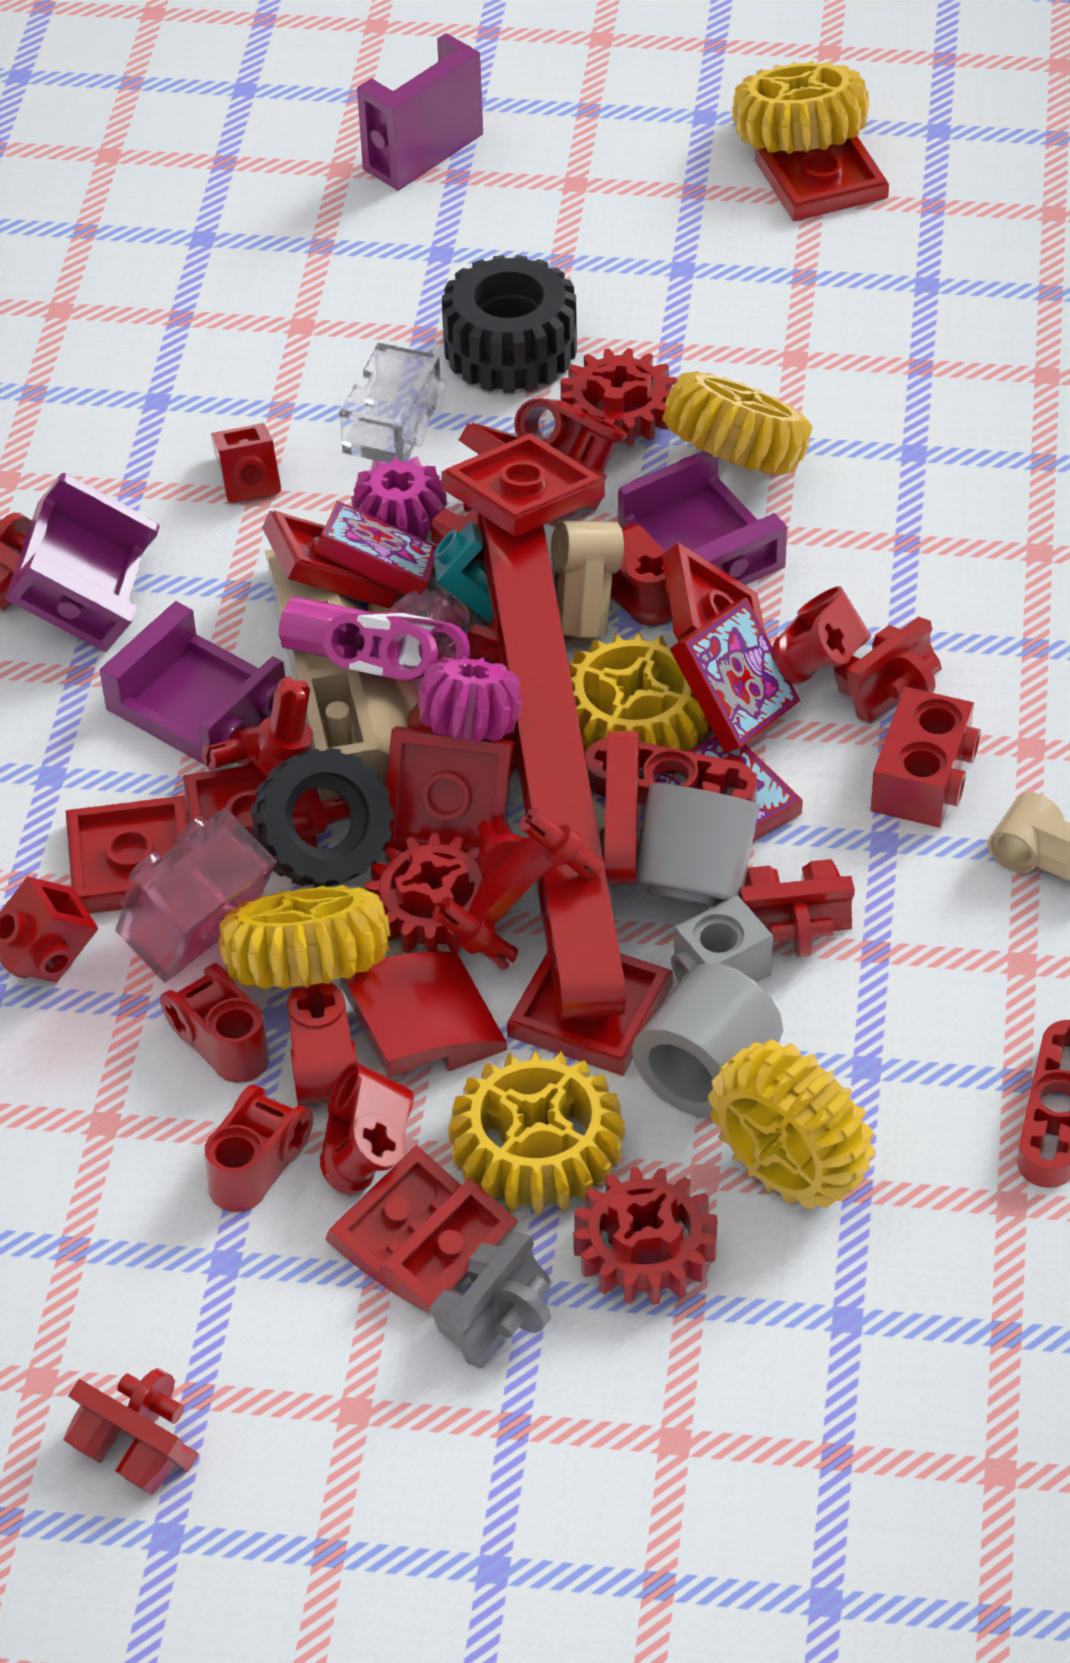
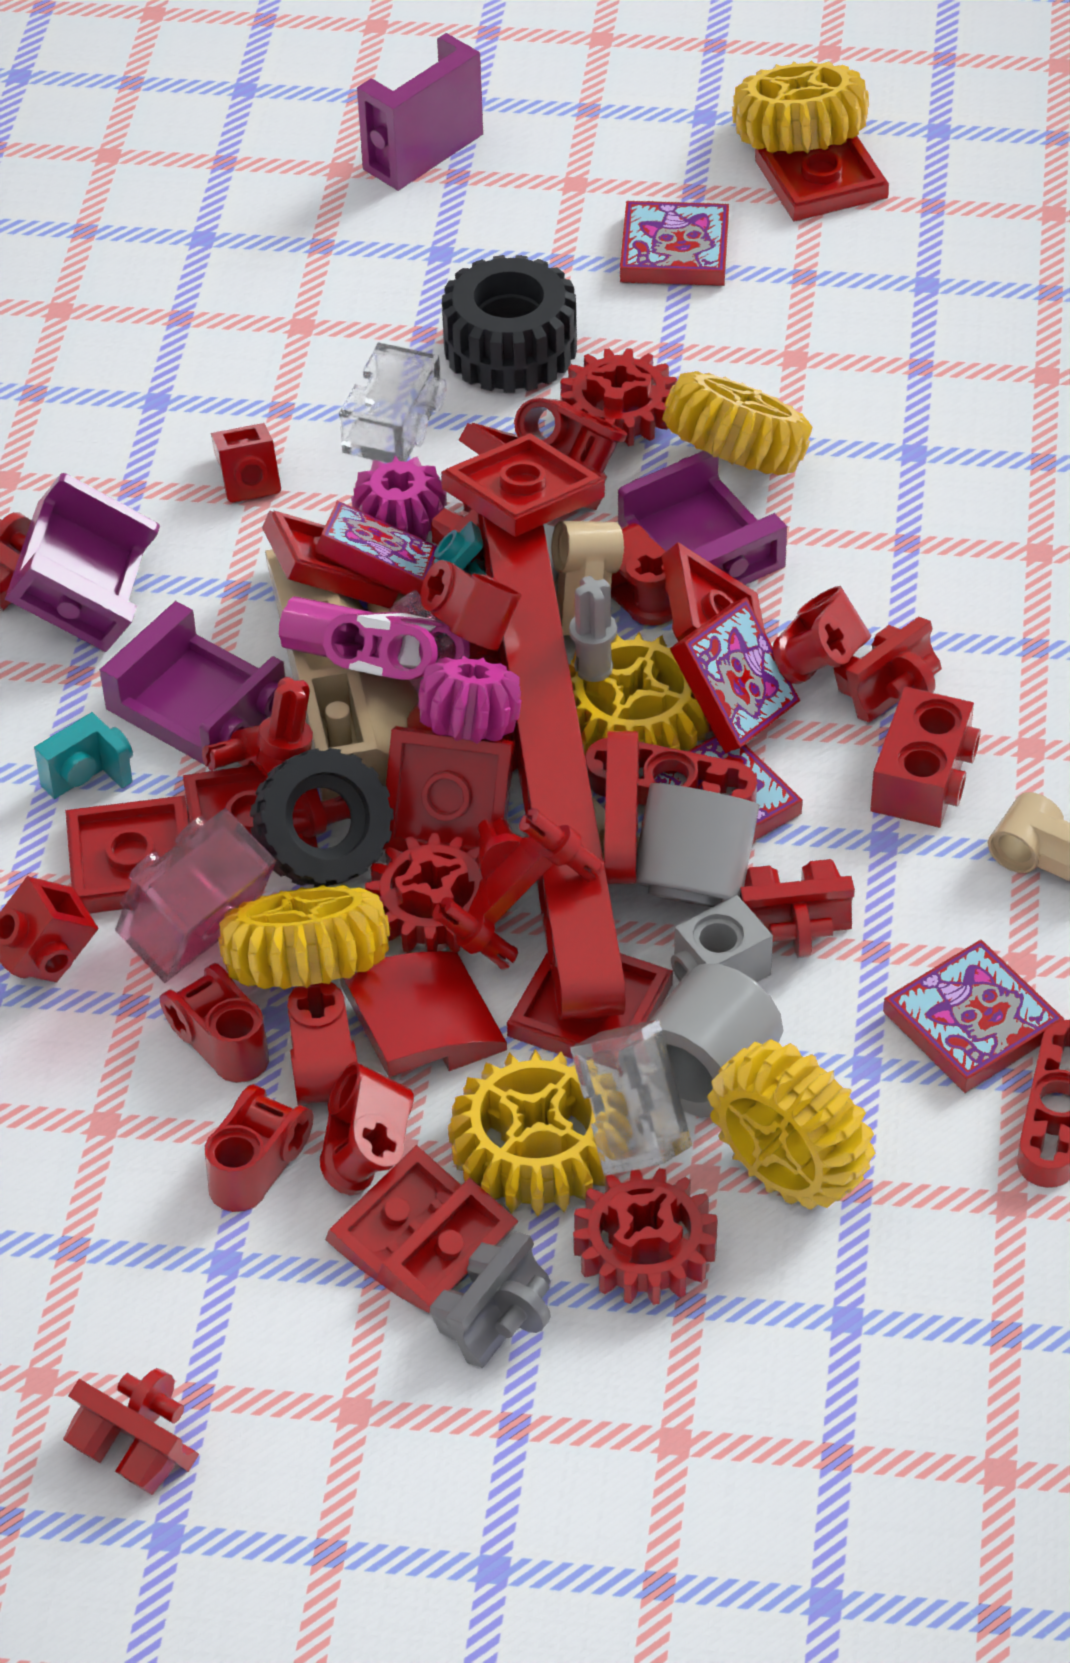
none -> teal bracket [34,712,133,800]
none -> red piece [420,560,522,651]
none -> light grey axle [569,576,617,682]
none -> clear brick [570,1019,693,1176]
none -> tile [620,201,729,286]
none -> tile [883,939,1064,1093]

